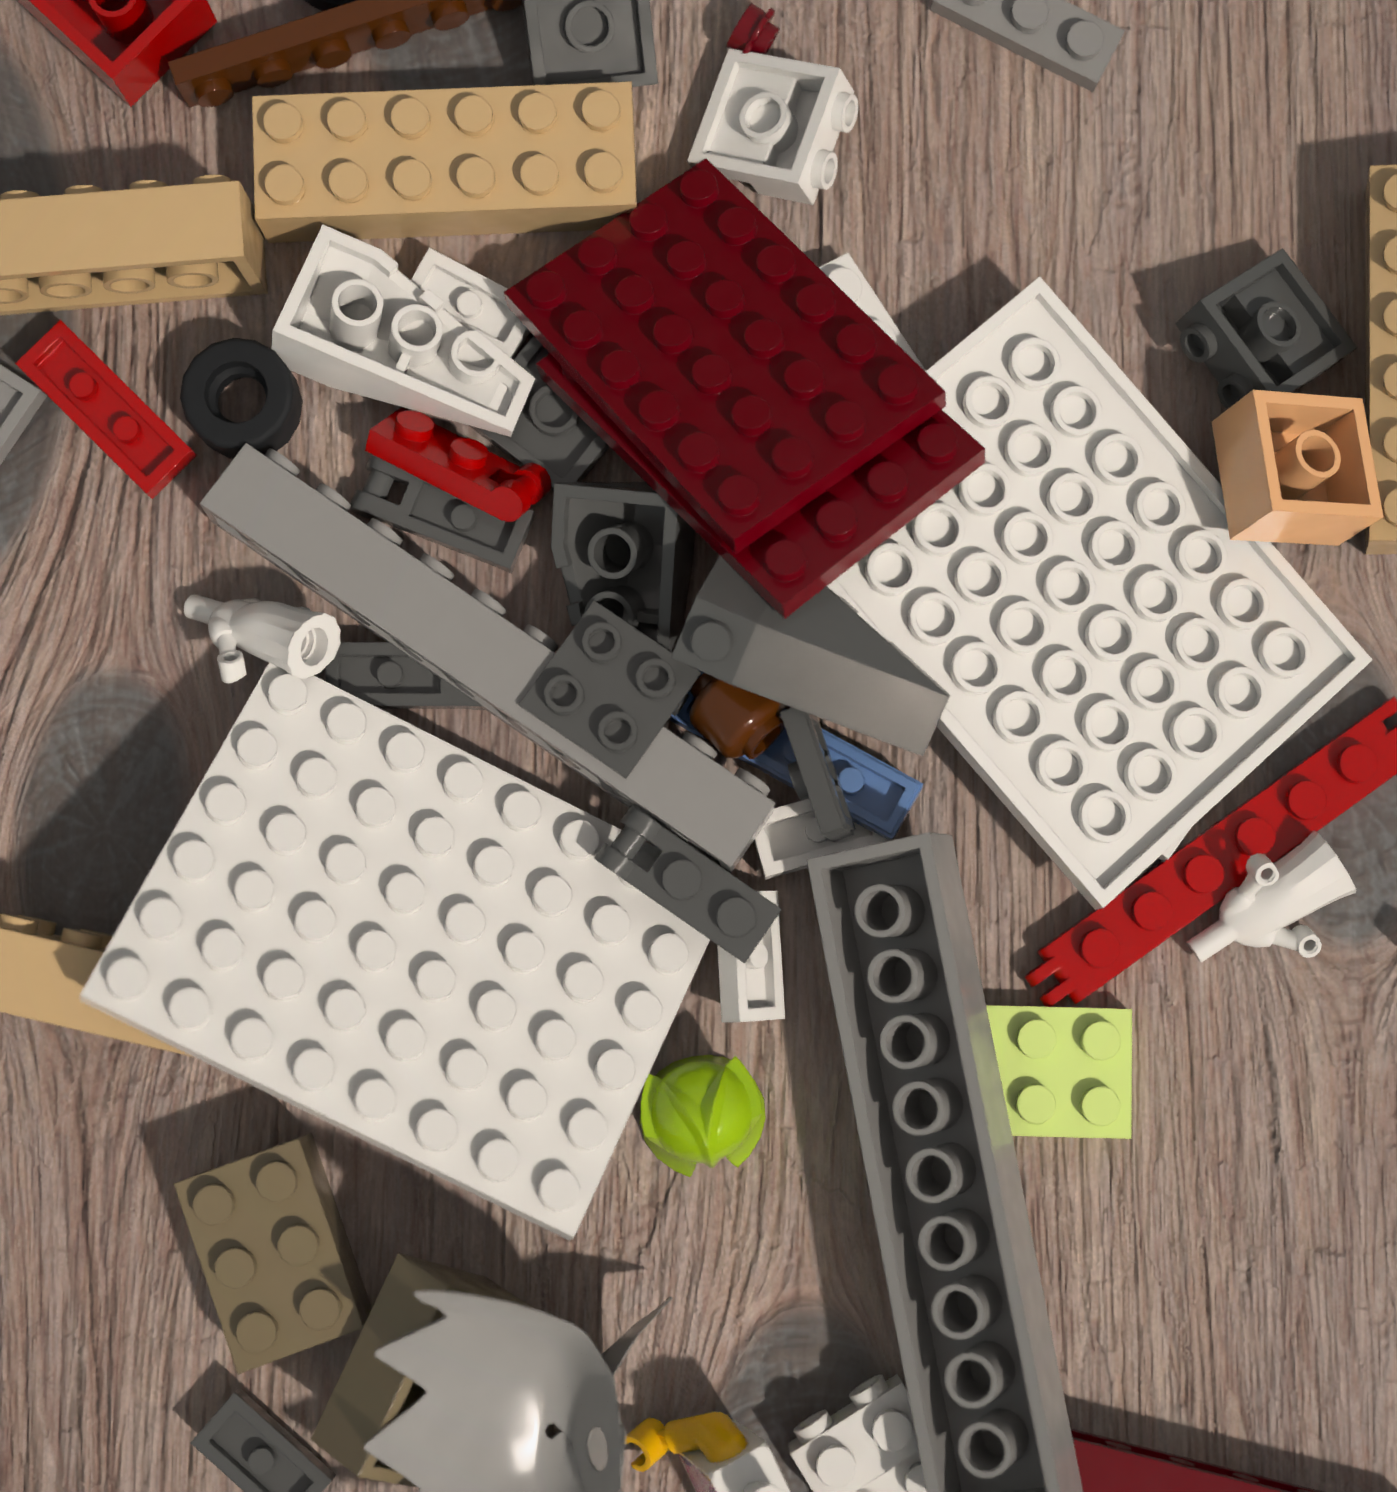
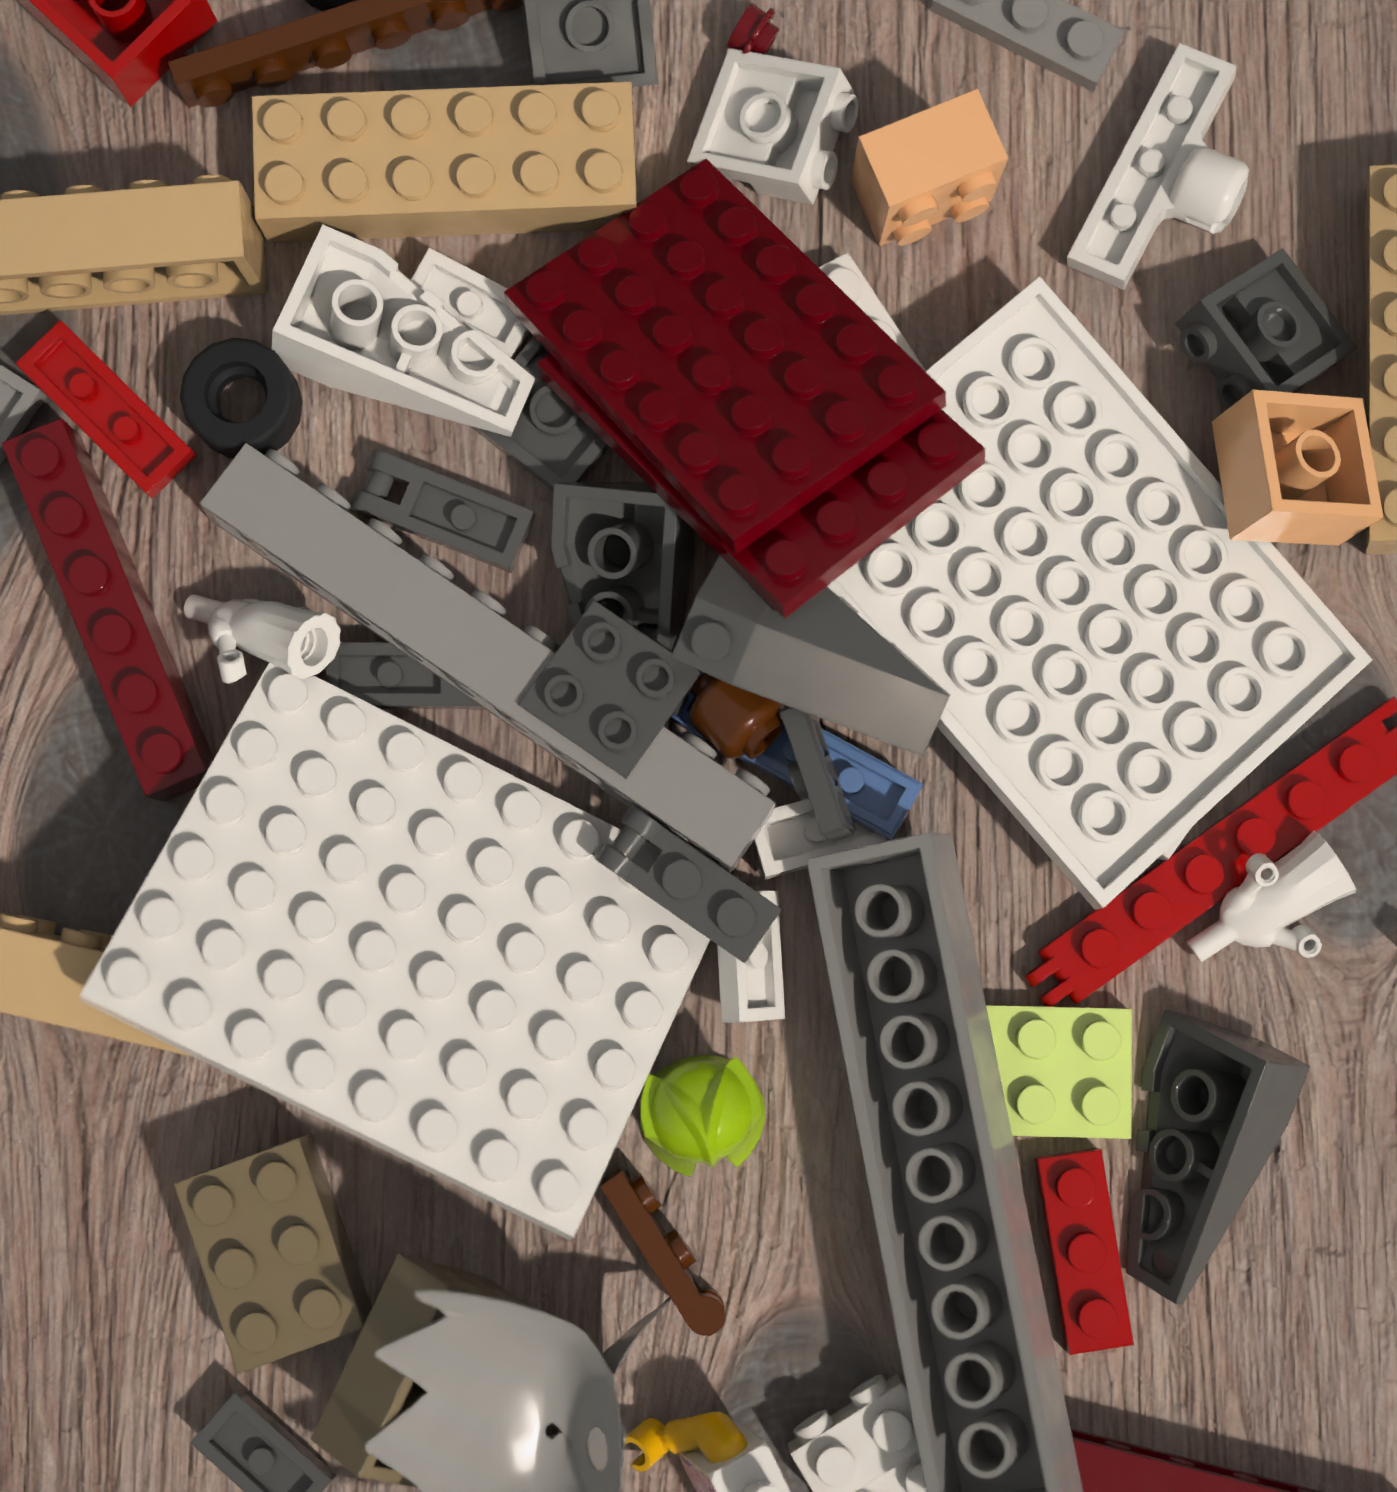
red plate [365,407,552,522] -> none
none -> dark red brick [1,418,214,802]
none -> reddish brown plate [600,1166,725,1336]
none -> light nougat brick [850,89,1008,246]
none -> red plate [1034,1148,1134,1355]
none -> white plate [1067,43,1249,290]
none -> dark grey wedge [1126,1009,1310,1304]

